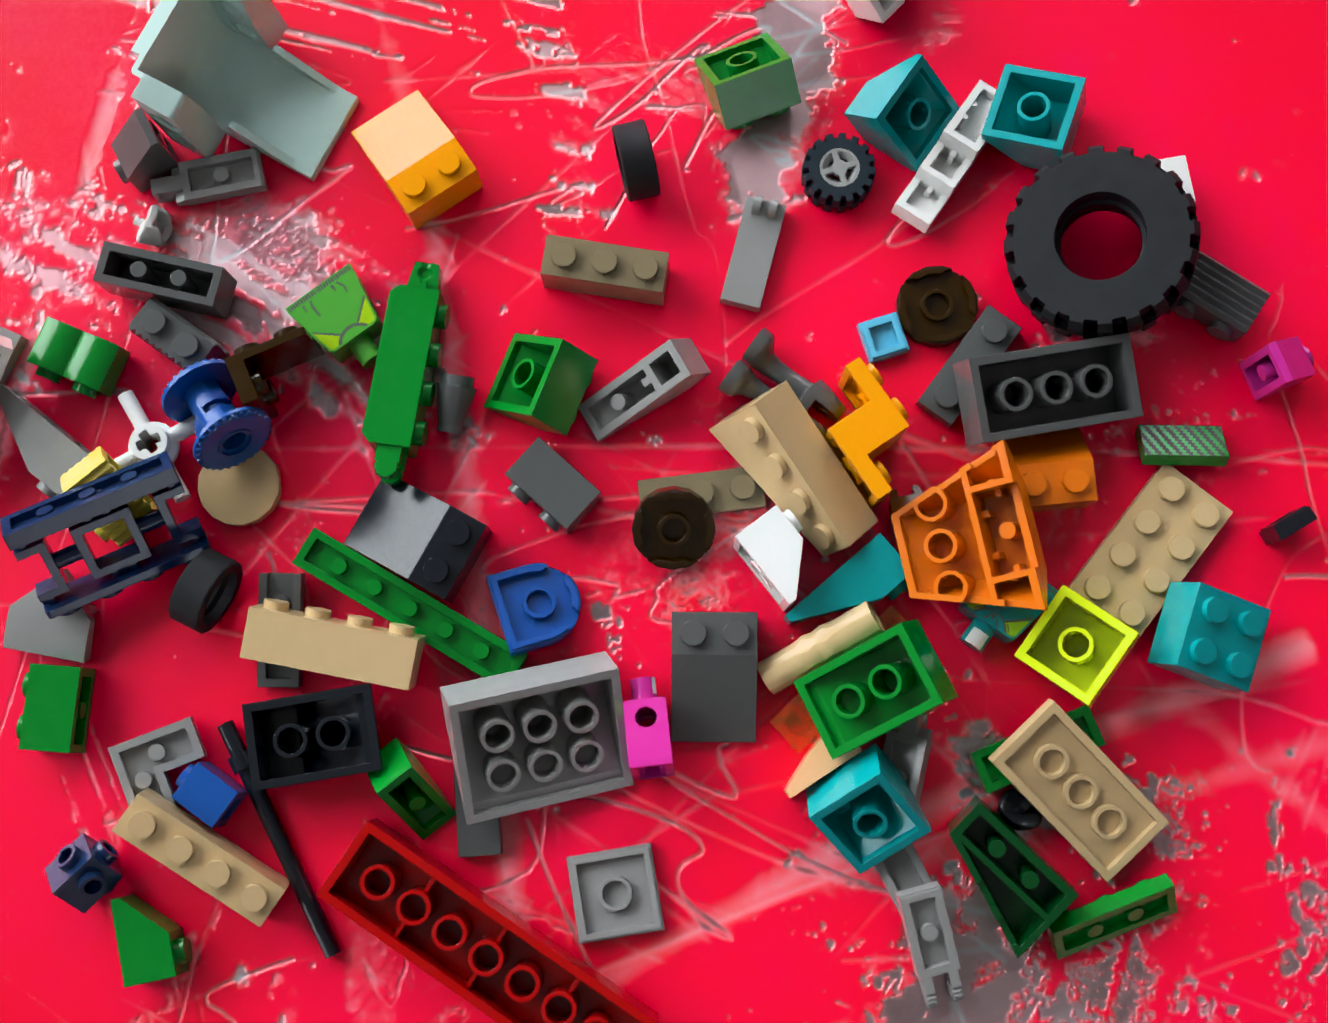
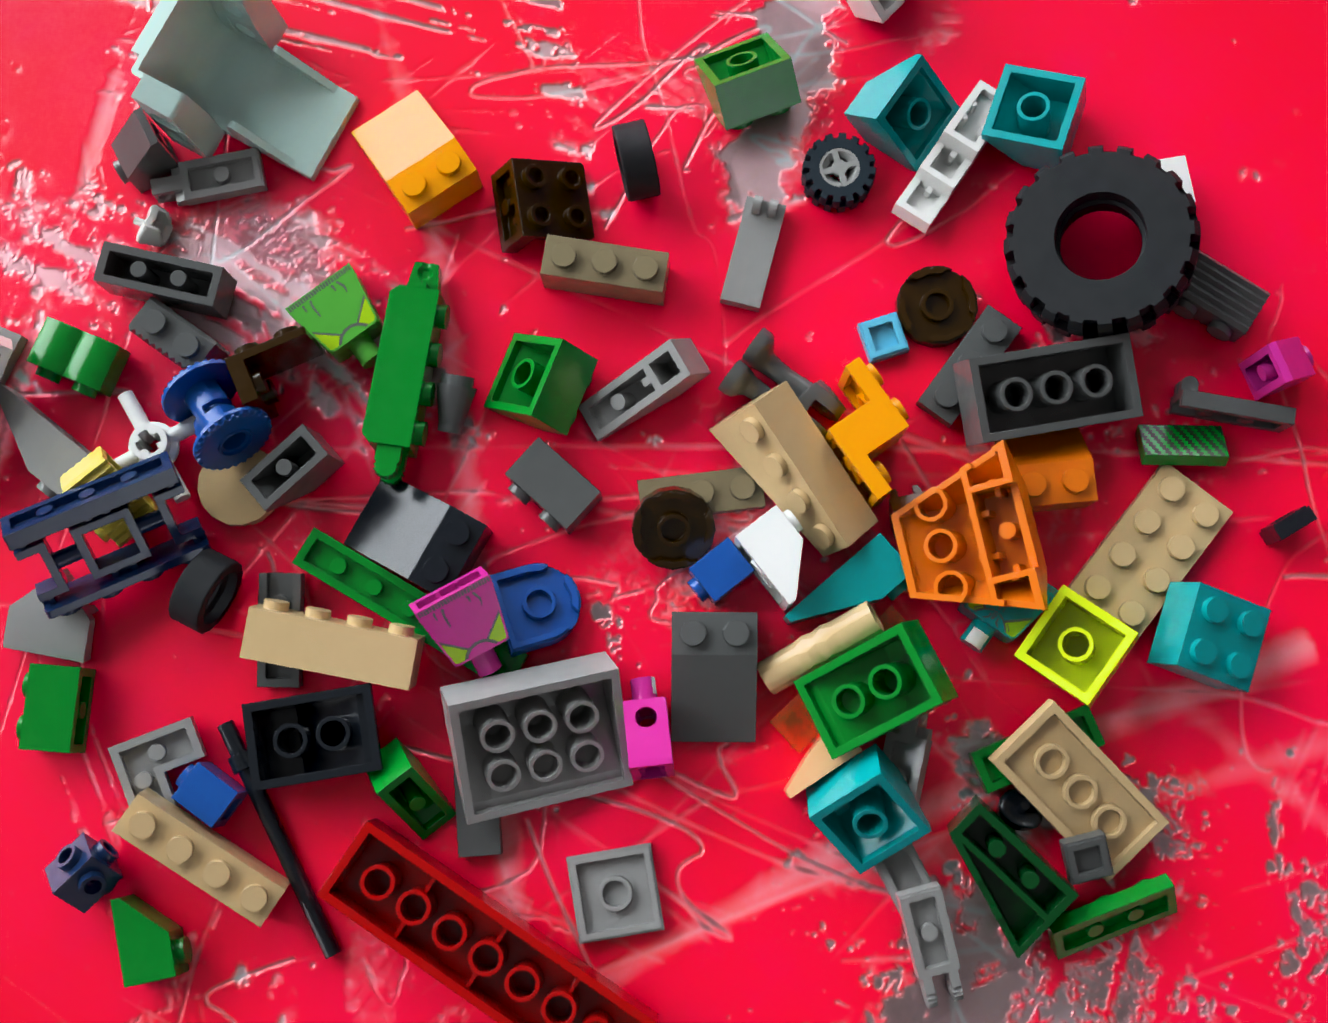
none -> dark grey slope [240,424,345,512]
none -> dark pink torso [409,566,509,677]
none -> dark brown bracket [491,158,594,253]
none -> blue brick [687,537,755,605]
none -> dark grey tile [1059,829,1114,885]
none -> dark grey hinge [1169,376,1297,433]

